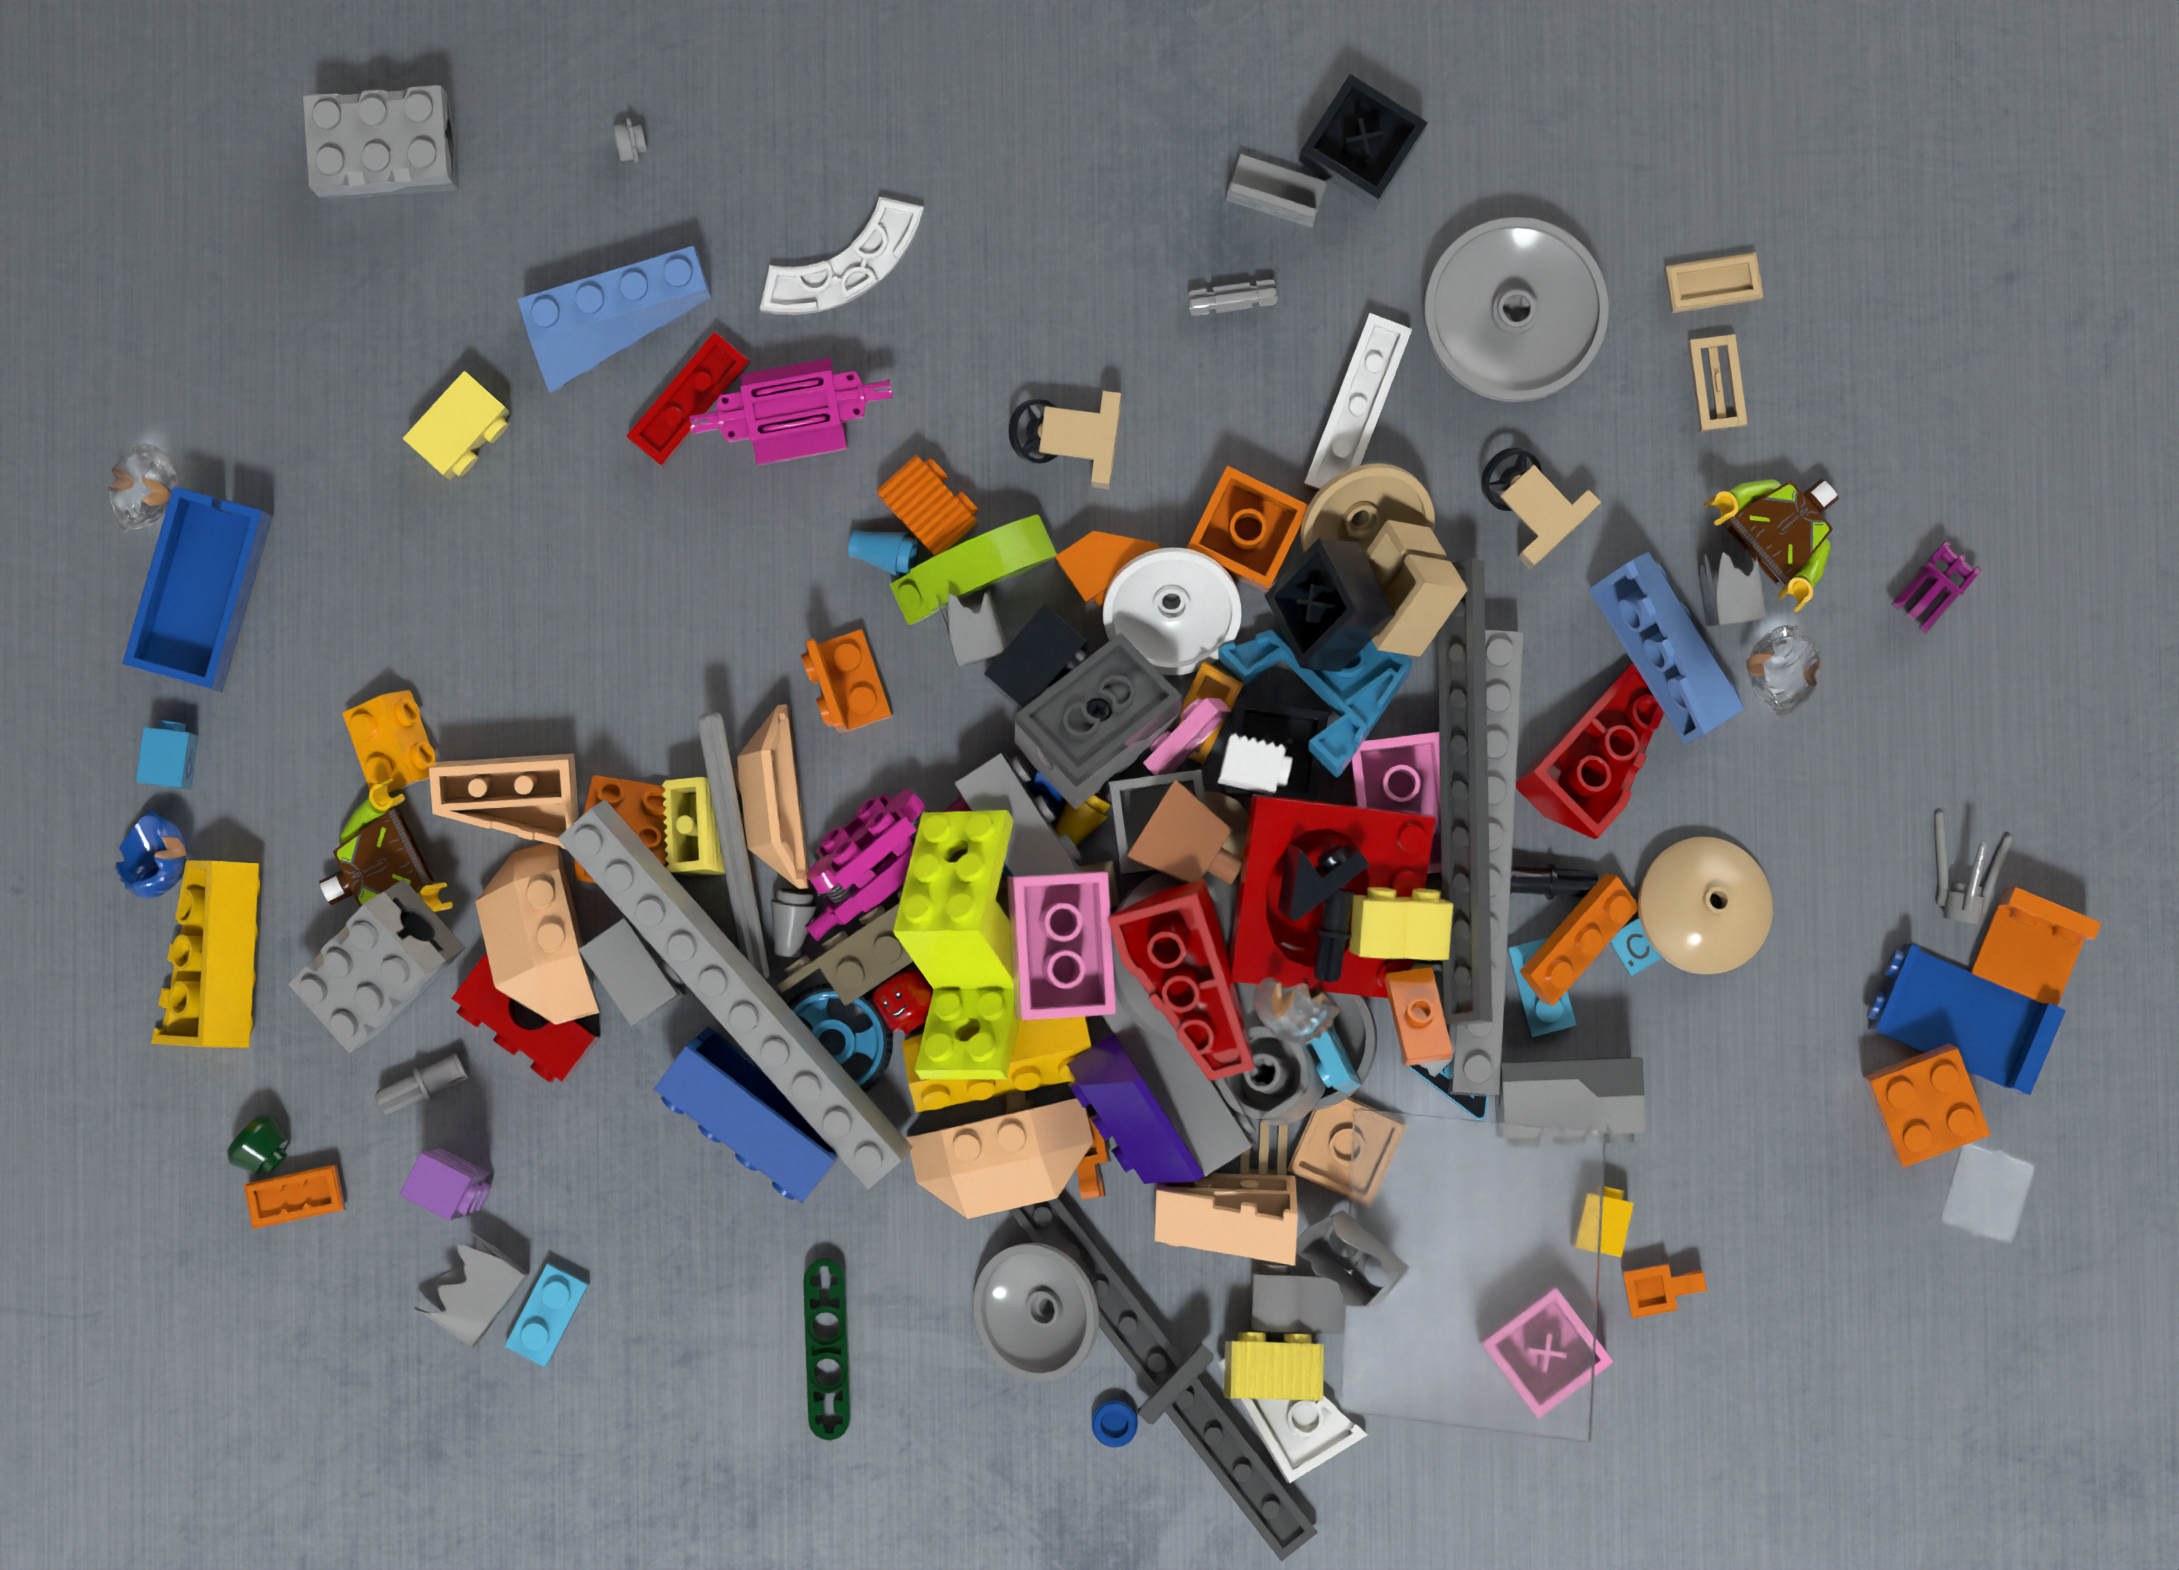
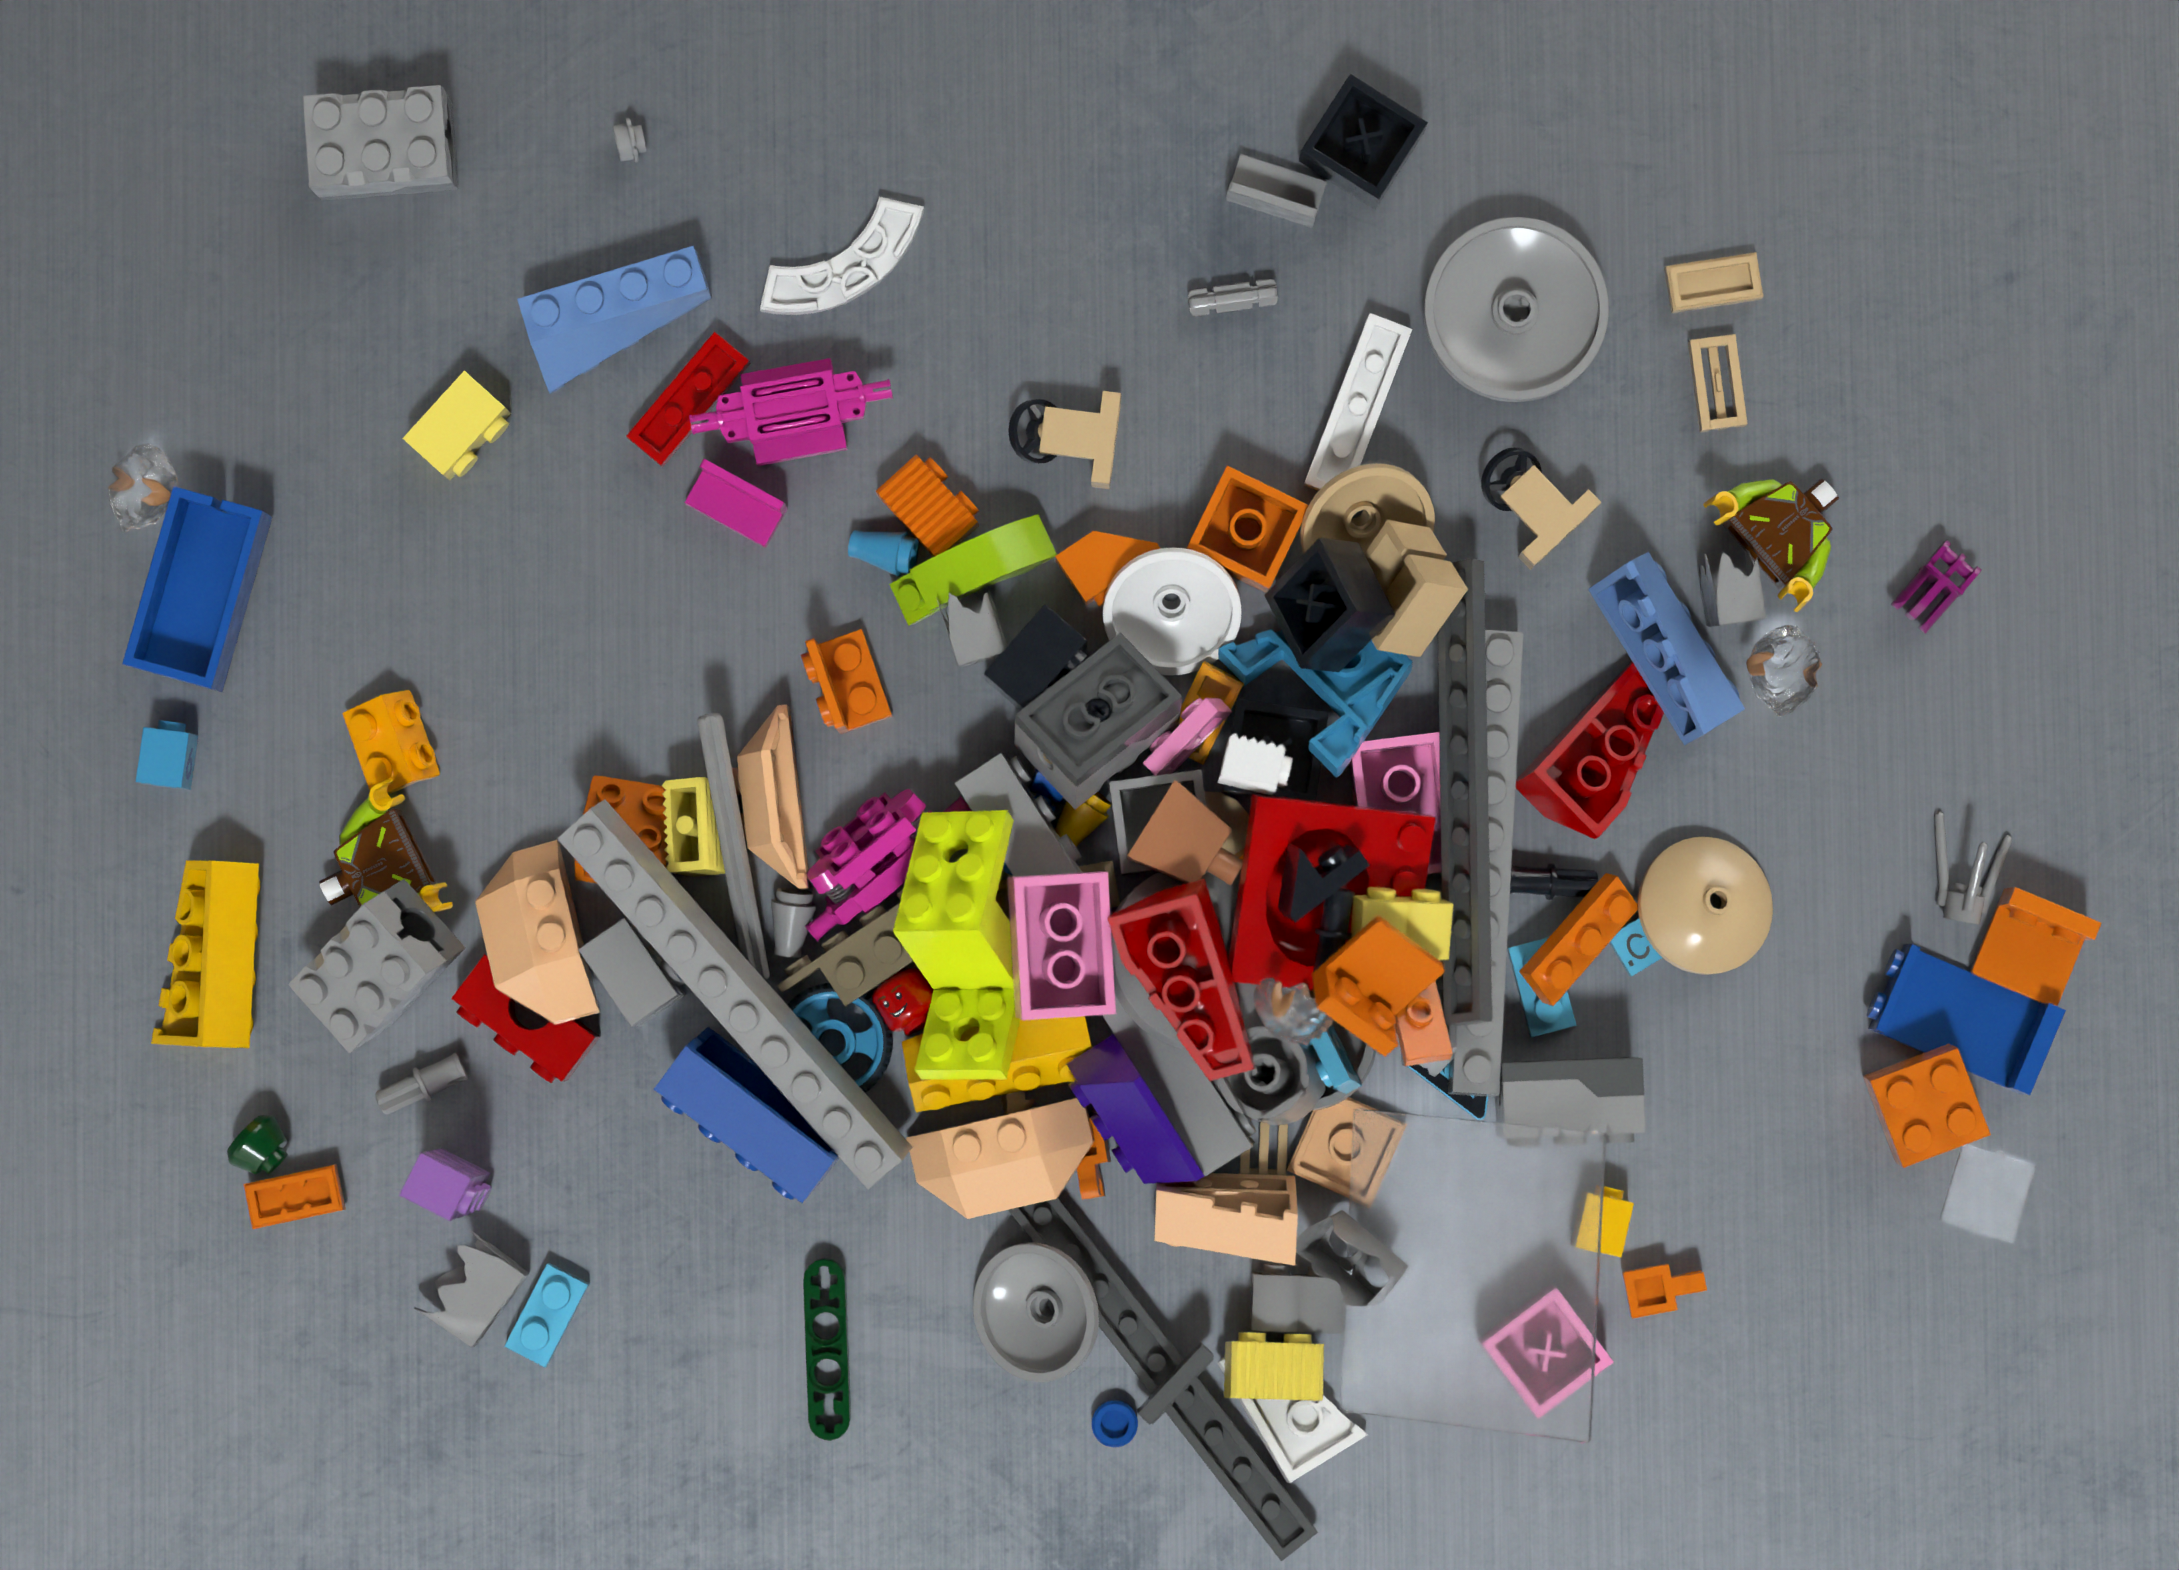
blue hair [114,809,187,899] -> none
light nougat wedge [429,754,579,849] -> none
none -> dark pink panel [684,459,788,548]
none -> orange bracket [1312,916,1445,1057]

